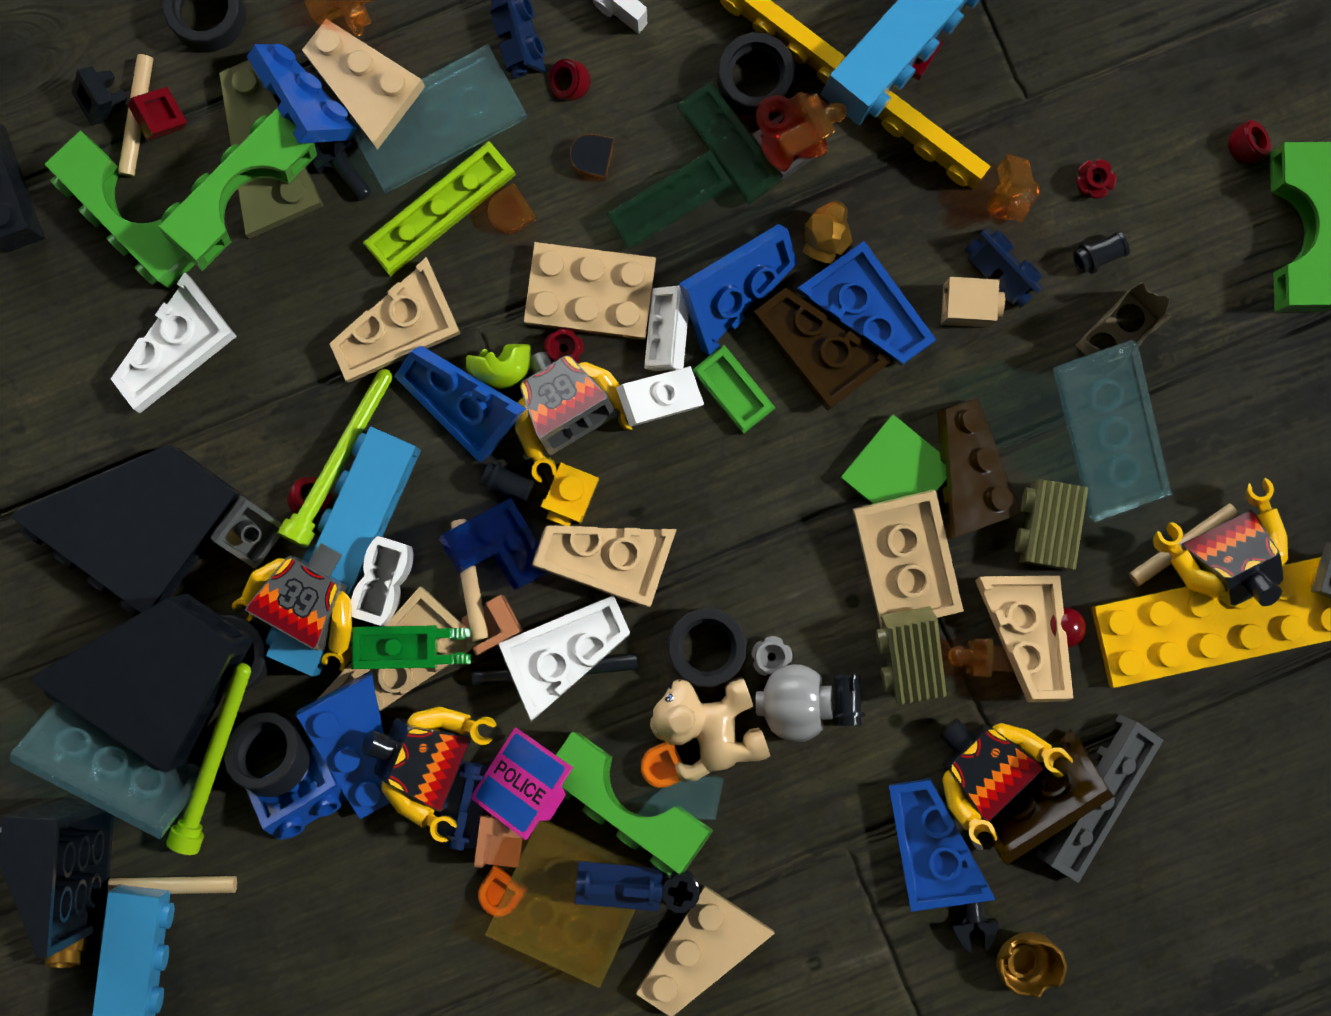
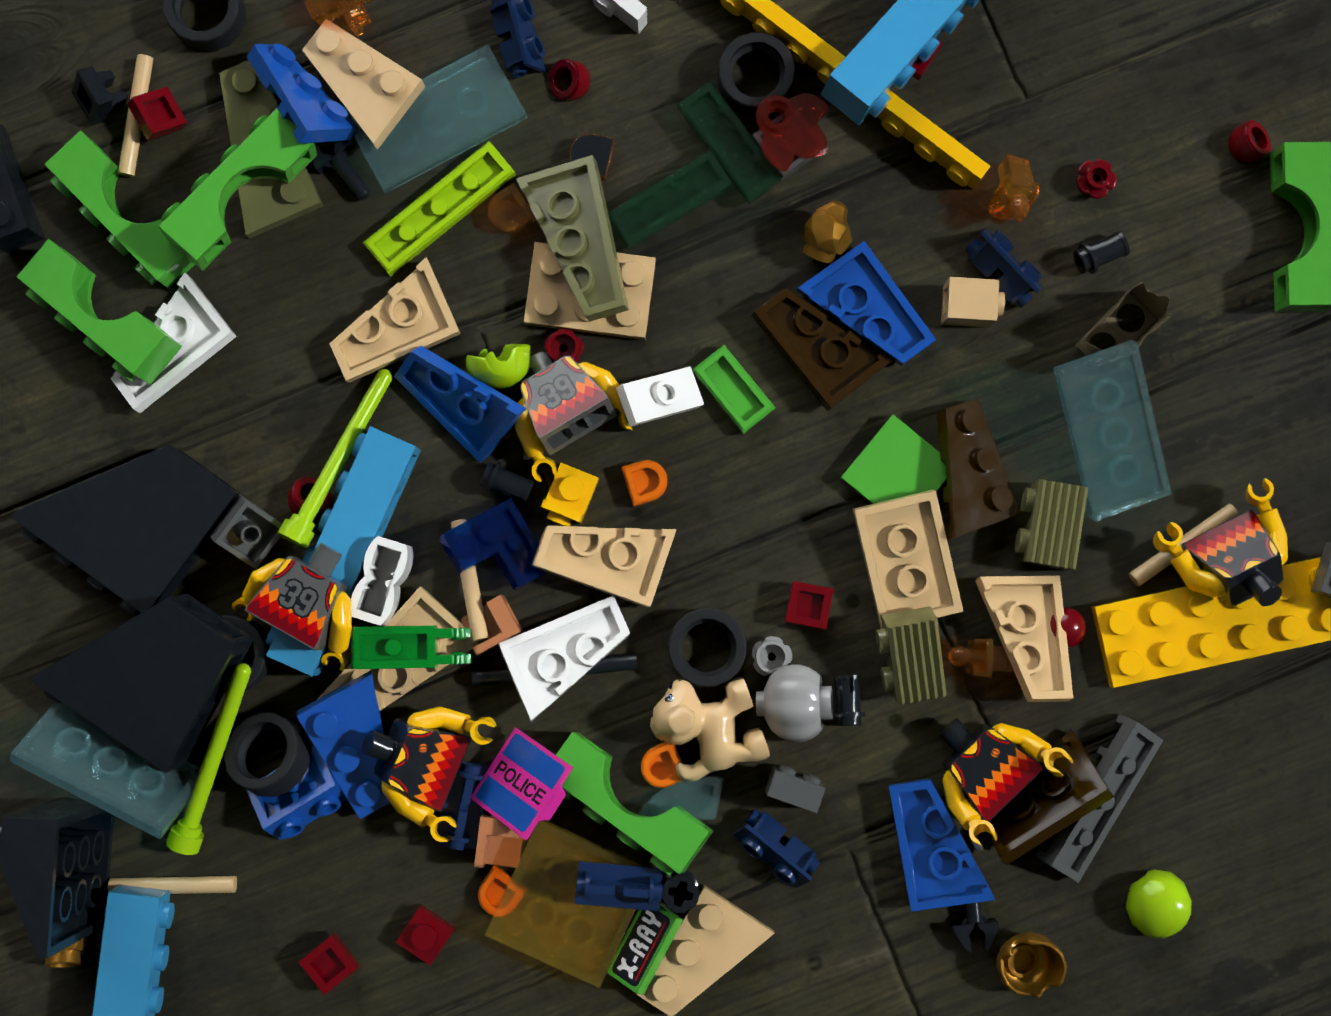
white plate [644,286,689,371] -> none
blue wing [679,224,797,356] -> none
clear orange piece [779,92,847,158] -> none
none -> bright green arch [17,239,183,385]
none -> dark red plate [298,932,360,995]
none -> dark red plate [396,904,456,966]
none -> olive wing [516,155,629,322]
none -> tile [606,904,683,995]
none -> orange tile [621,460,667,507]
none -> dark blue hinge [733,809,820,888]
none -> dark grey piece [764,764,826,813]
none -> dark red plate [784,581,834,630]
none -> lime hair [1125,869,1192,939]

